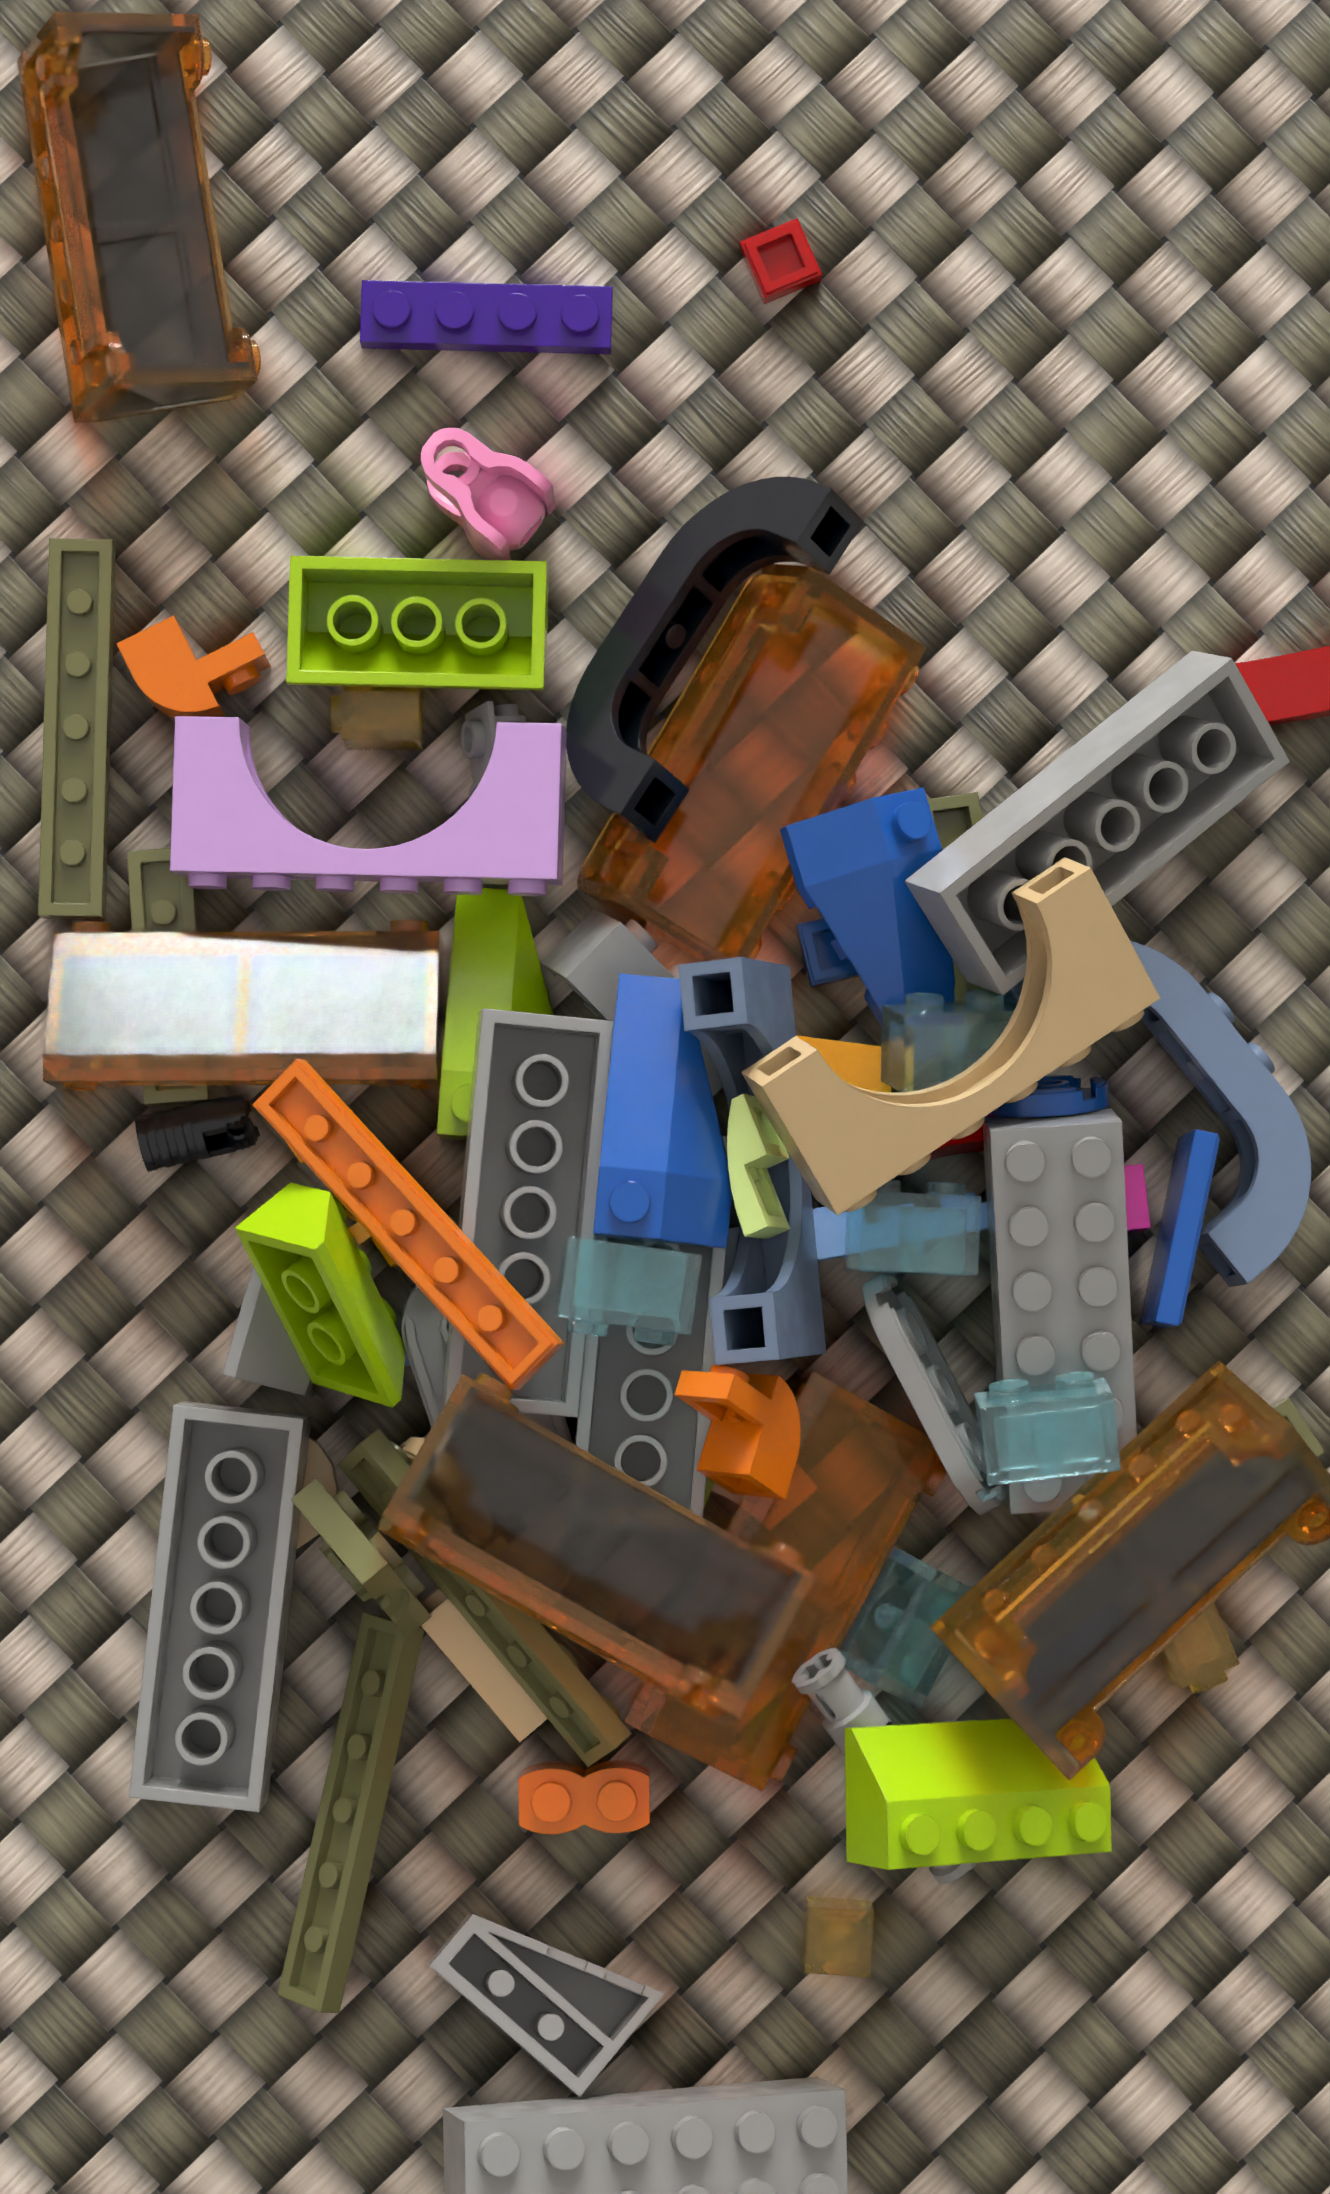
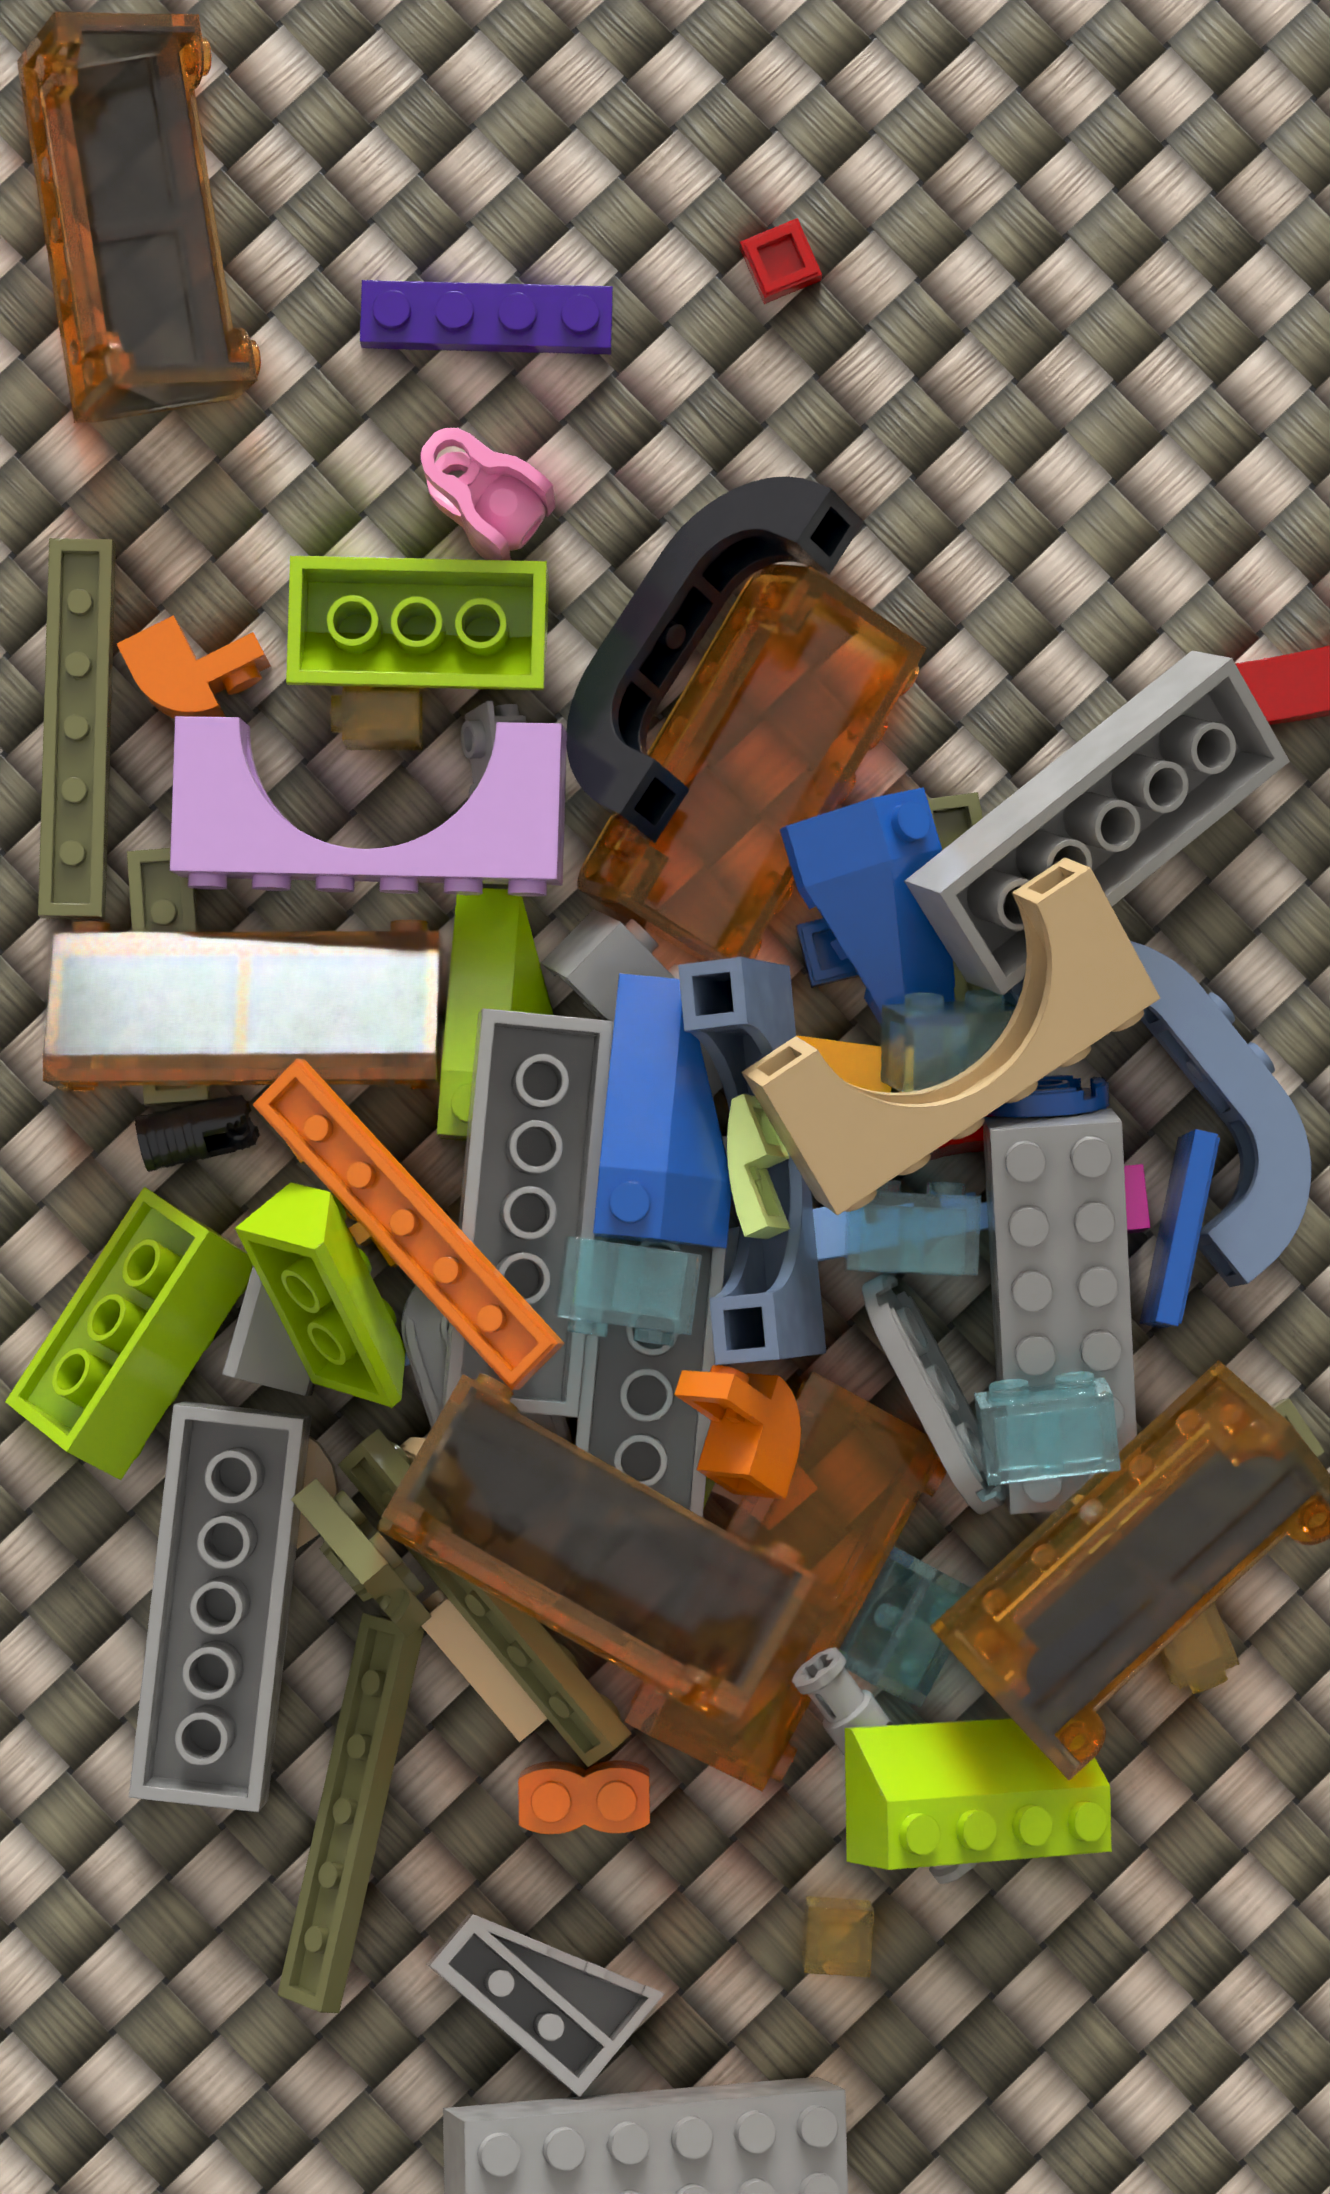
none -> lime slope [5,1187,253,1480]

